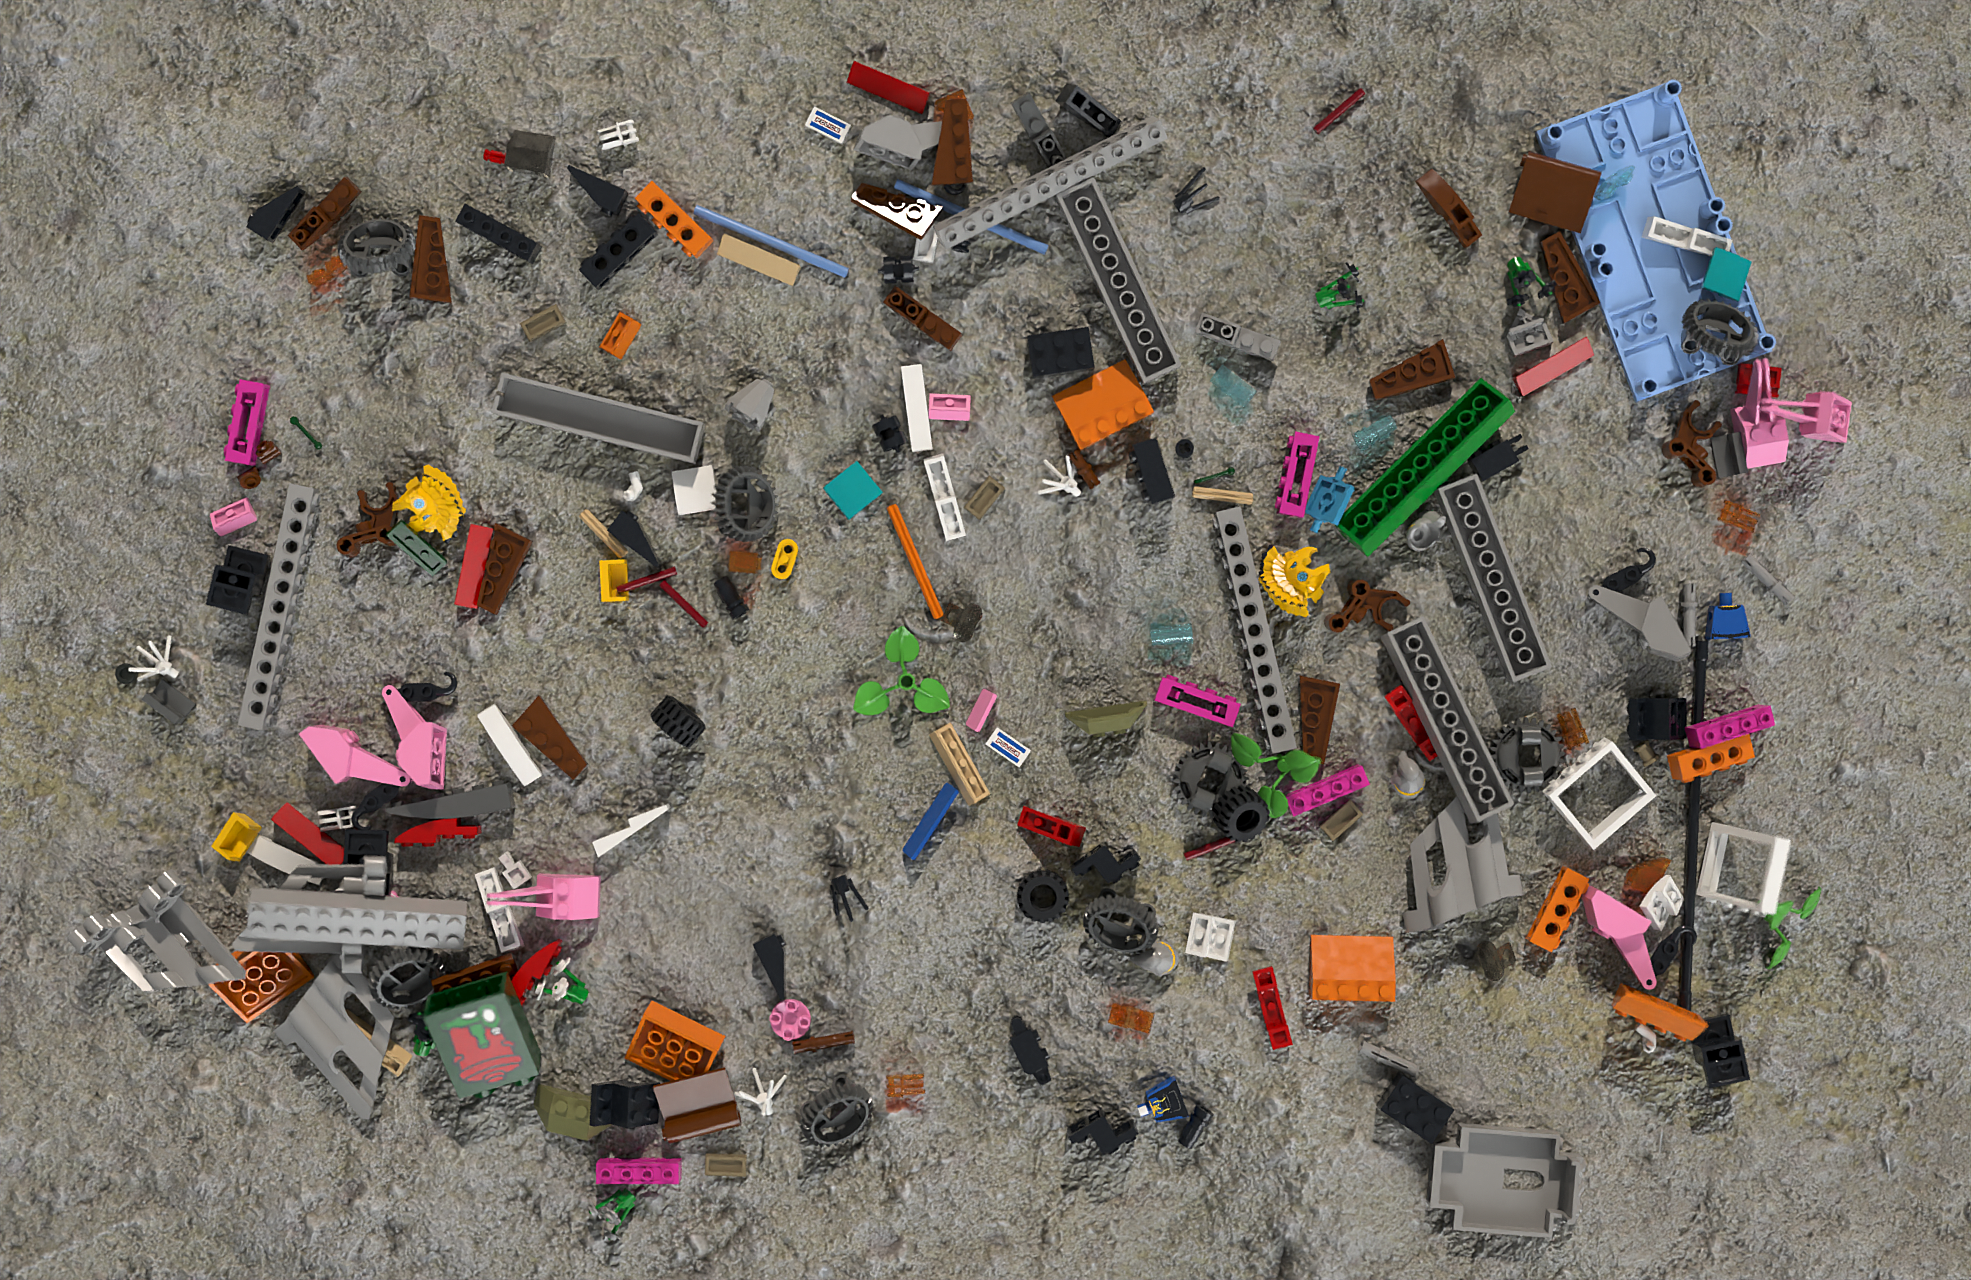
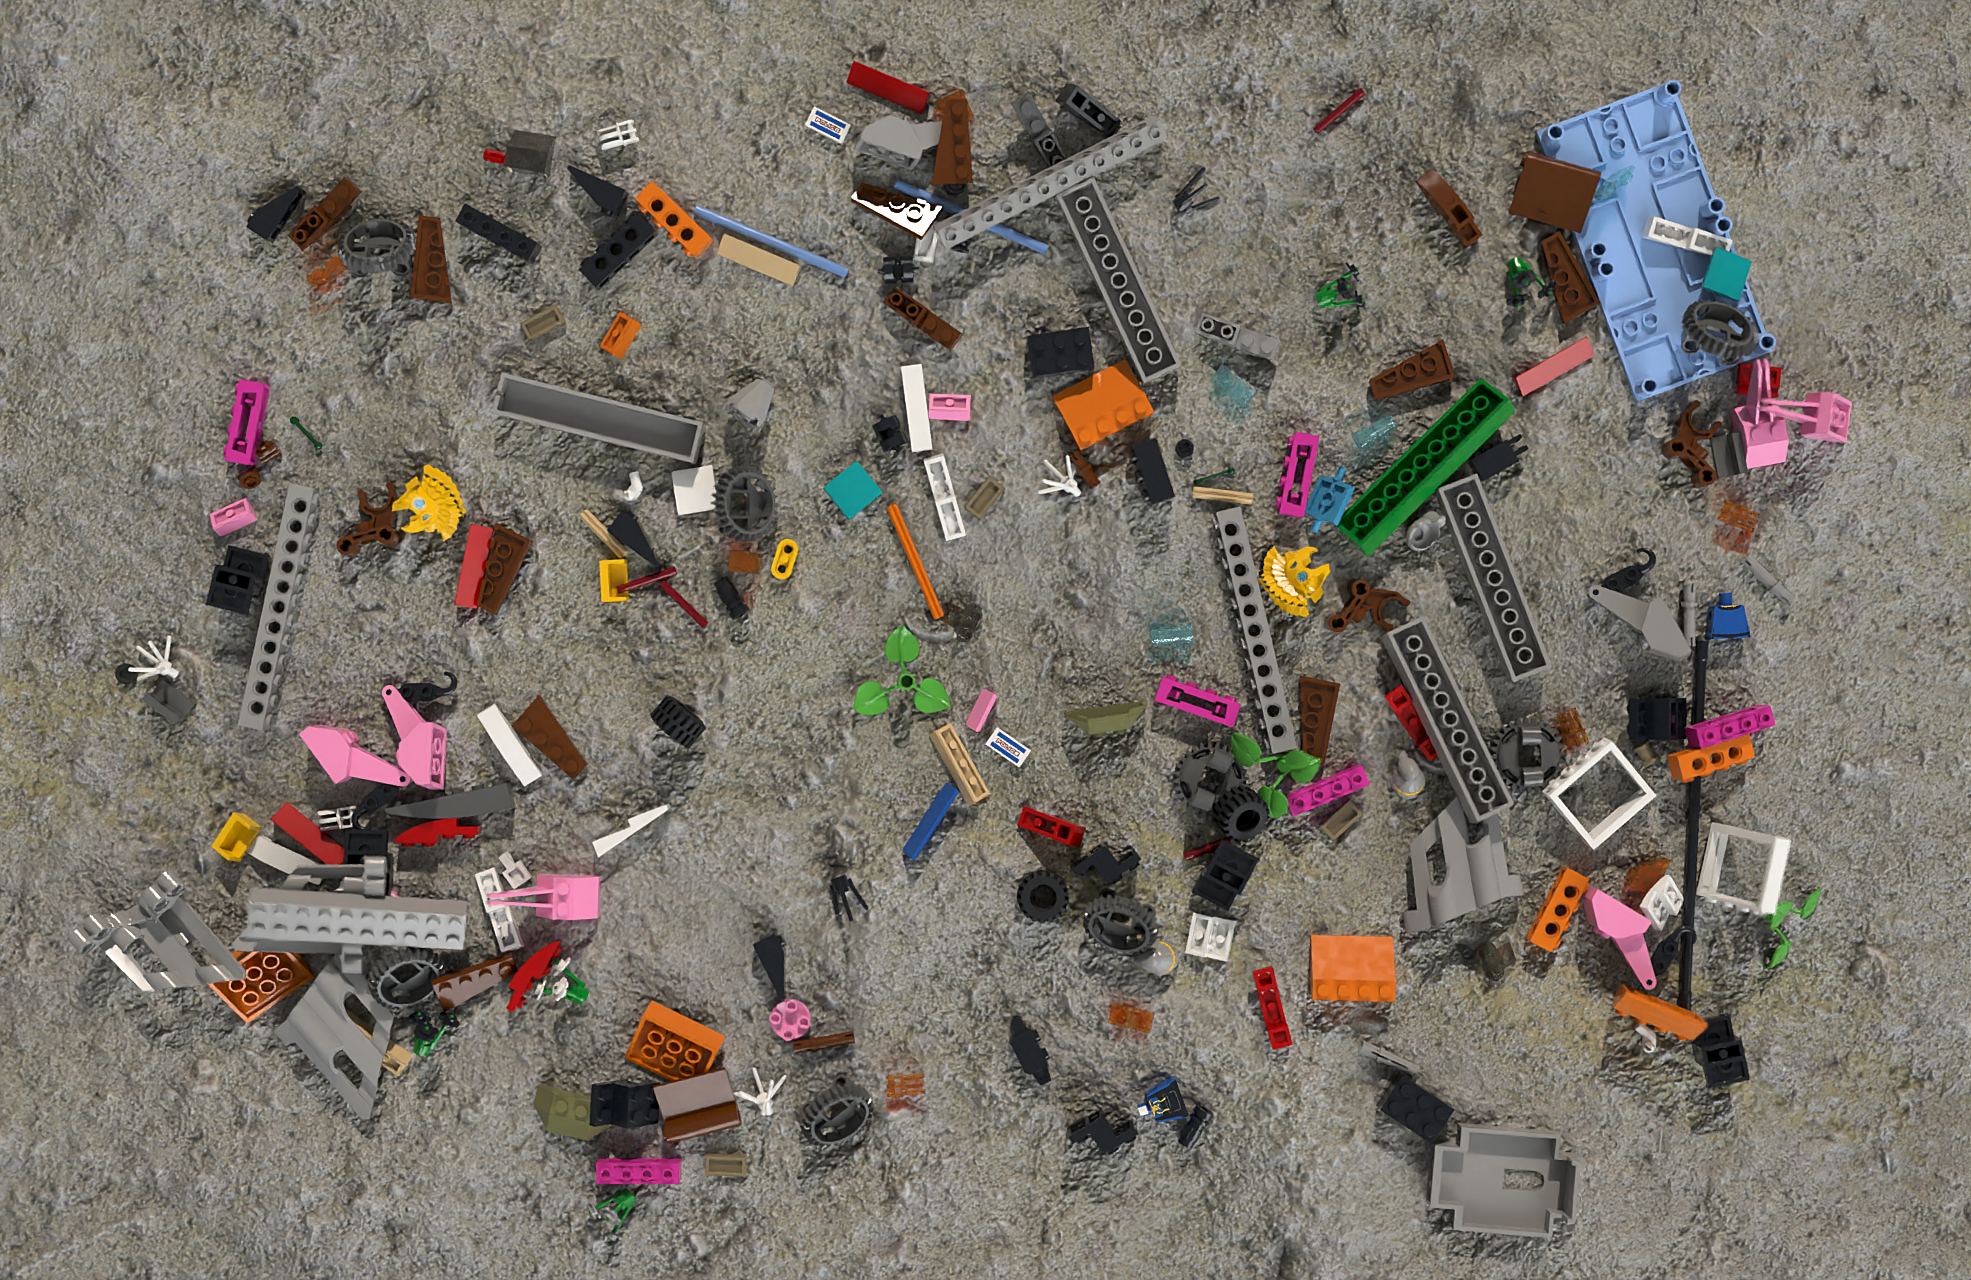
plate [386,519,447,577] -> none
brick [423,972,541,1099] -> none
light grey slope [1506,309,1553,358] -> none
none -> black bracket [1191,839,1259,911]

